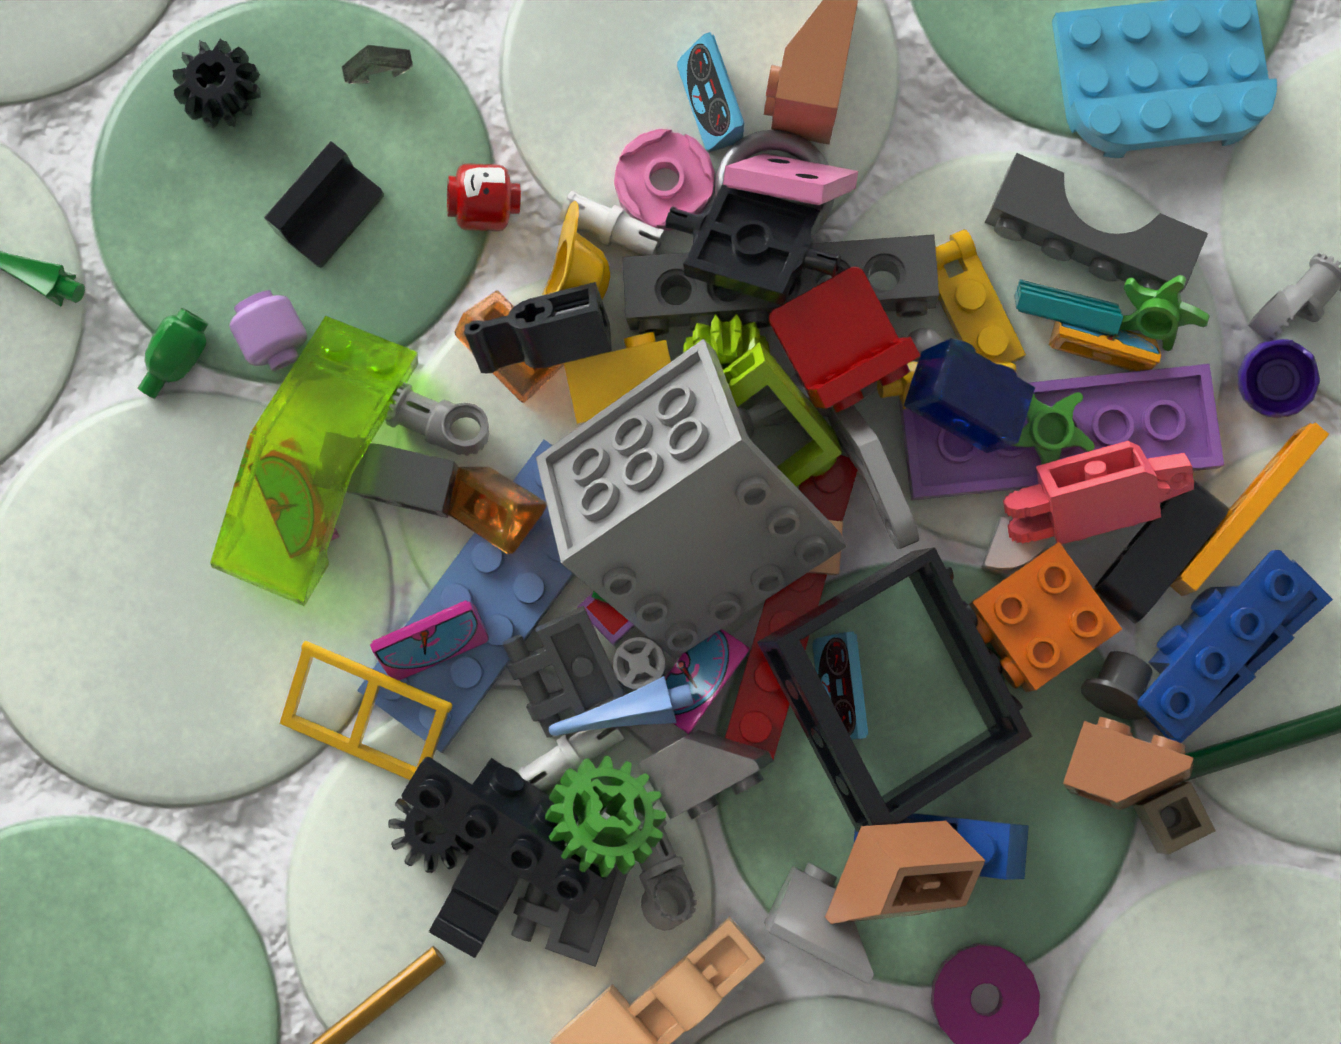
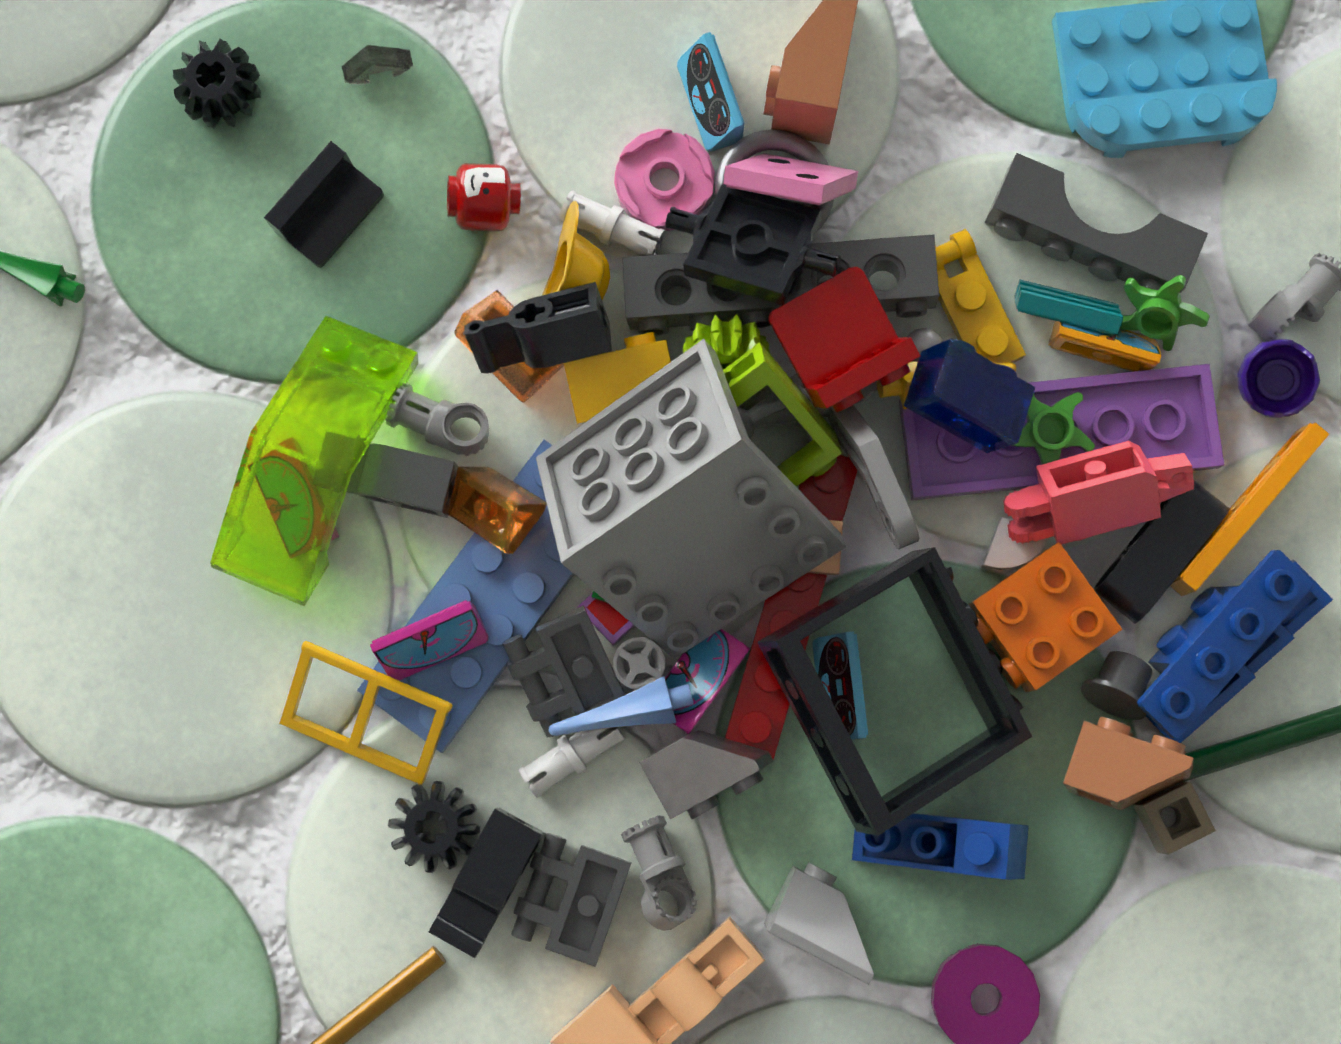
green plant [137,308,208,399] -> none
lavender head [229,290,307,371] -> none
black bracket [401,757,608,914] -> none
bright green gear [545,756,666,877] -> none
nougat slope [825,821,985,924] -> none

